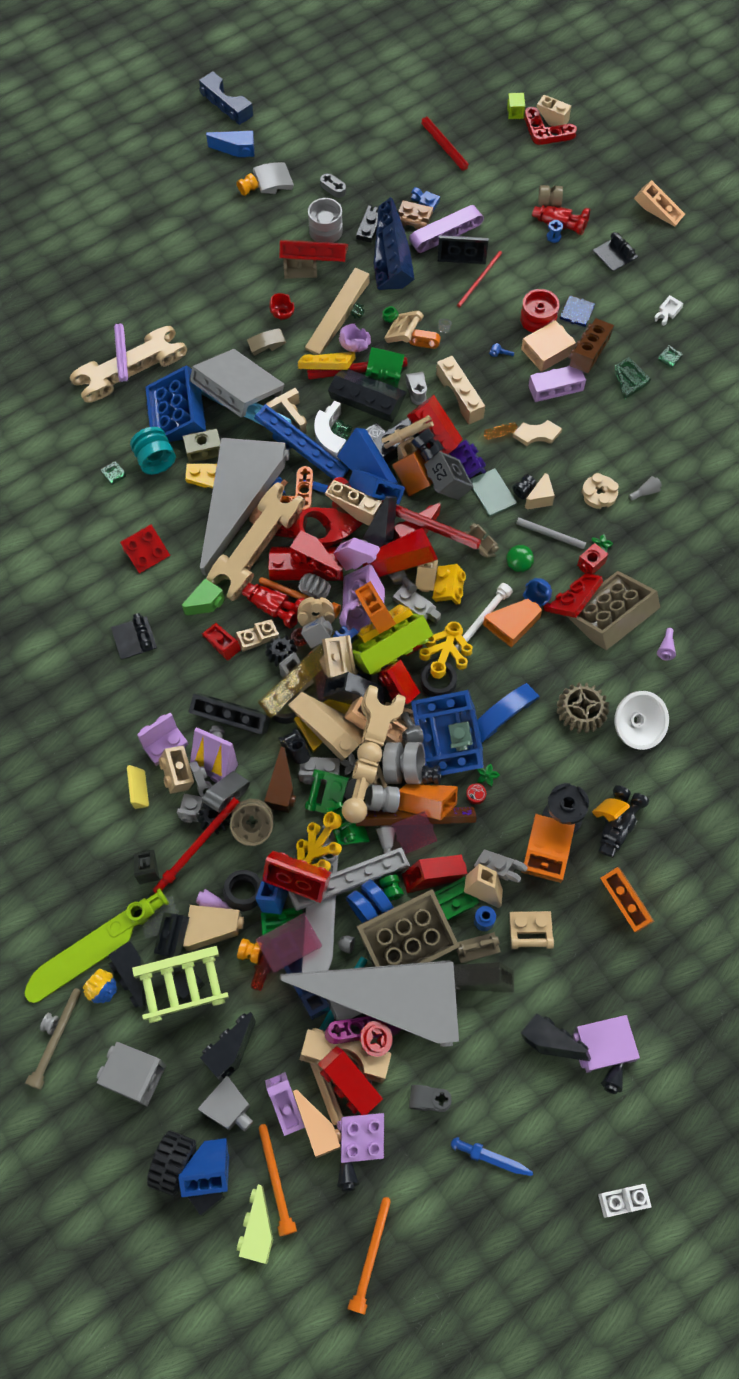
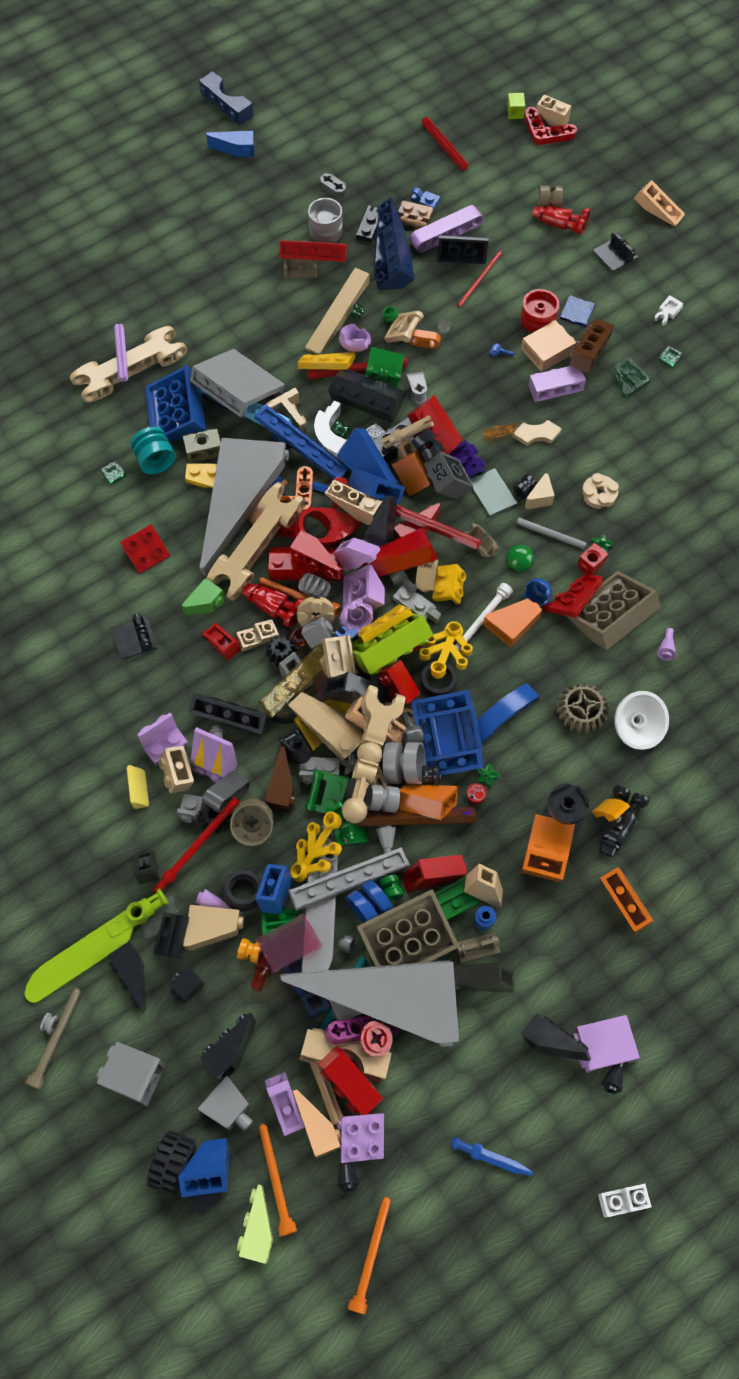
yellow piece [83,968,117,1003] -> none
yellowish green fence [132,946,229,1023] -> none
light grey plate [189,761,212,797] -> none
light orange wheel [236,173,259,196] -> none
dark tan slope [247,329,286,356] -> none
light grey slope [253,162,294,194] -> none
red slope [262,851,332,903] -> none
red hair [269,293,294,320] -> none
orange slope [355,581,396,634] -> none
clear pink piece [392,811,438,854] -> none
dark grey piece [409,1085,452,1112] -> none
tan arch [436,356,485,425] -> none
sand green bracket [448,721,473,751] -> none
light grey hinge [474,849,528,883] -> none
tan plate [509,911,554,949] -> none
blue bush [547,220,563,243] -> none
light grey cone [629,476,662,501] -> none

